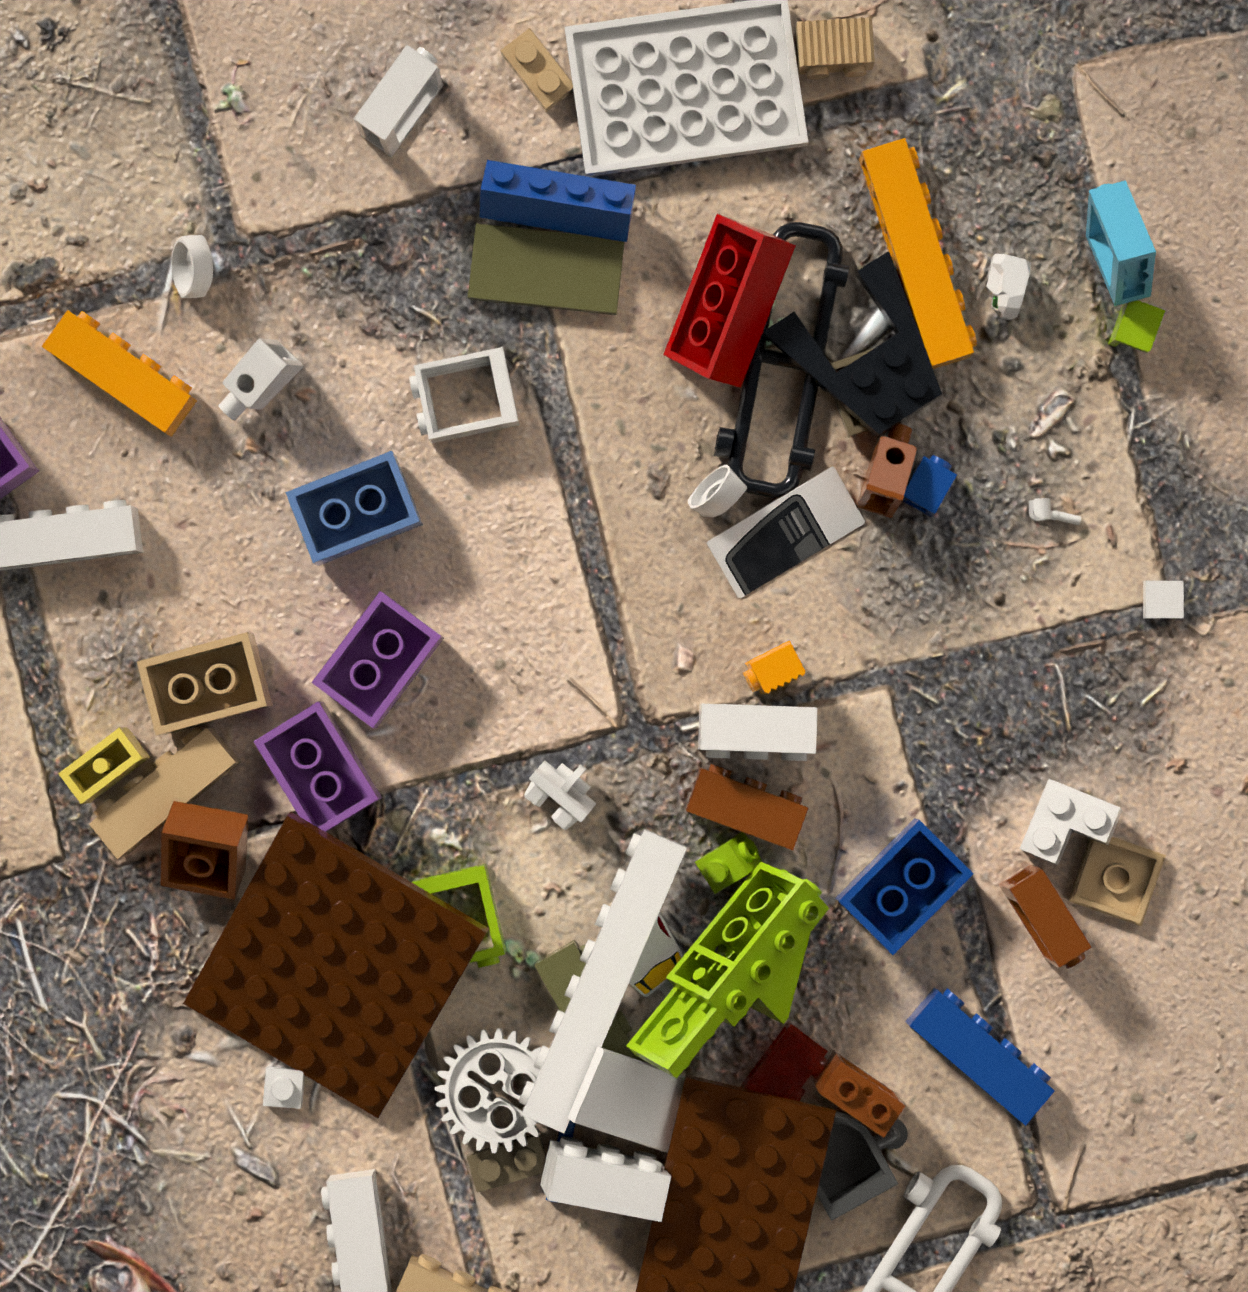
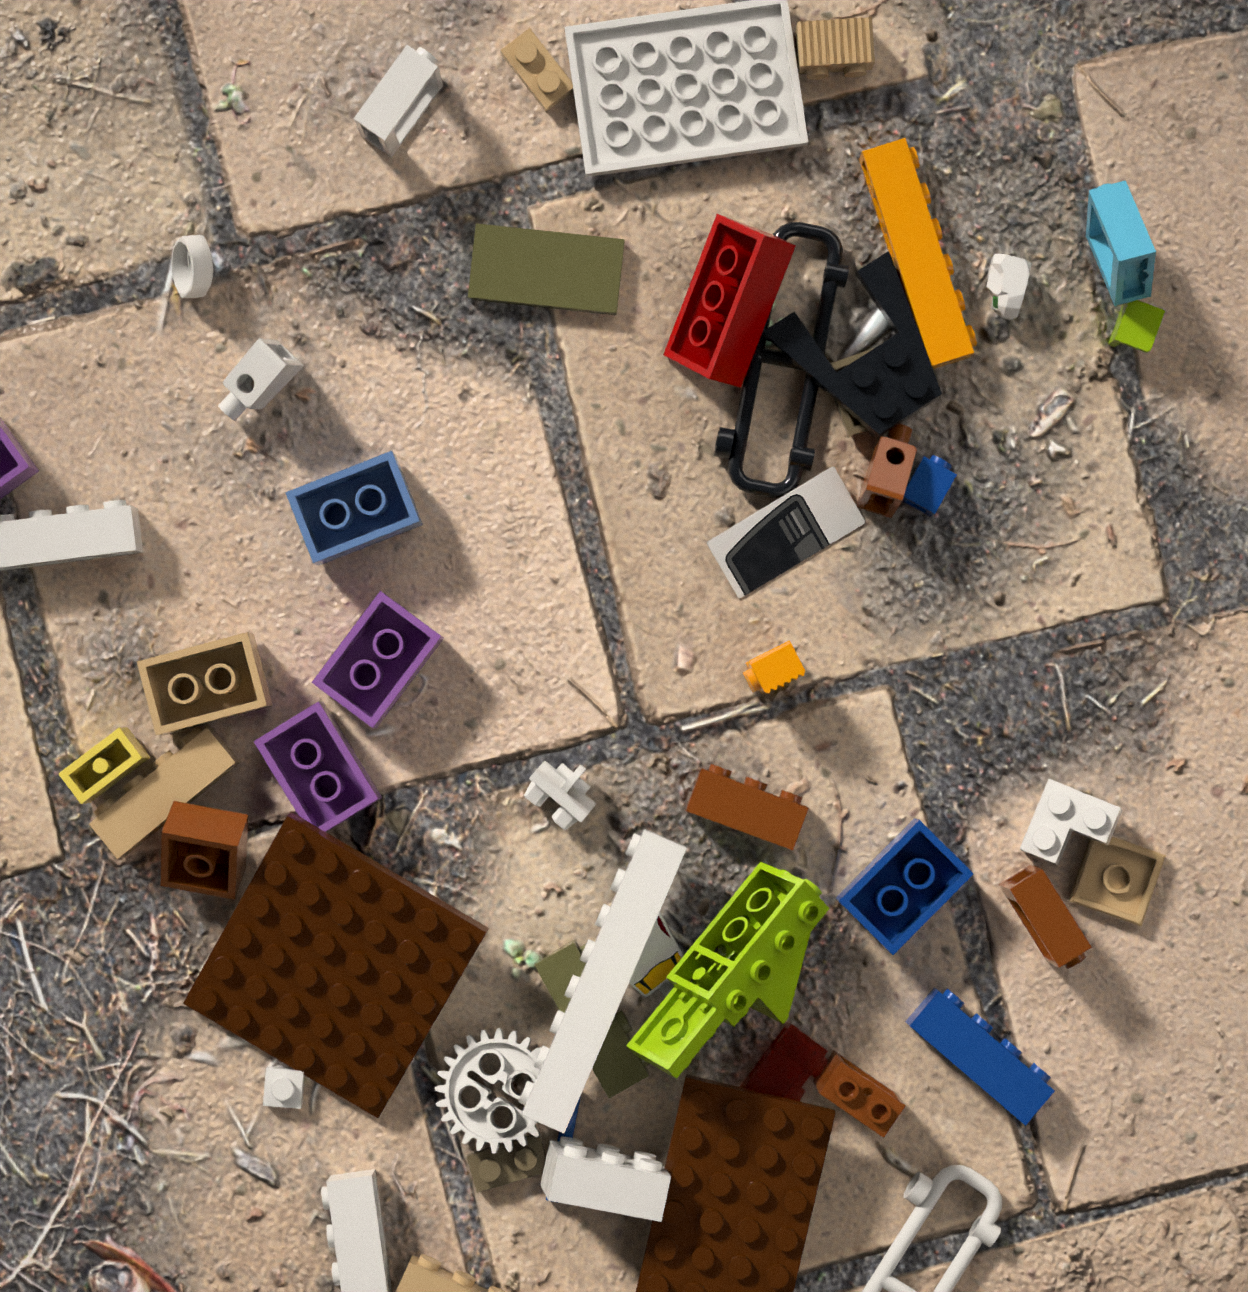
light orange brick [41,310,197,437] -> none
white window [409,347,519,443] -> none
lime window [412,864,507,968] -> none
blue brick [479,160,636,242] -> none
white tile [568,1047,686,1153] -> none
white hat [688,465,747,517] -> none
lime bracket [695,832,762,894] -> none
white brick [698,703,817,761] -> none
dark grey piece [817,1106,908,1221] -> none
white hand [1029,498,1081,525] -> none
white tile [1143,581,1184,619] -> none

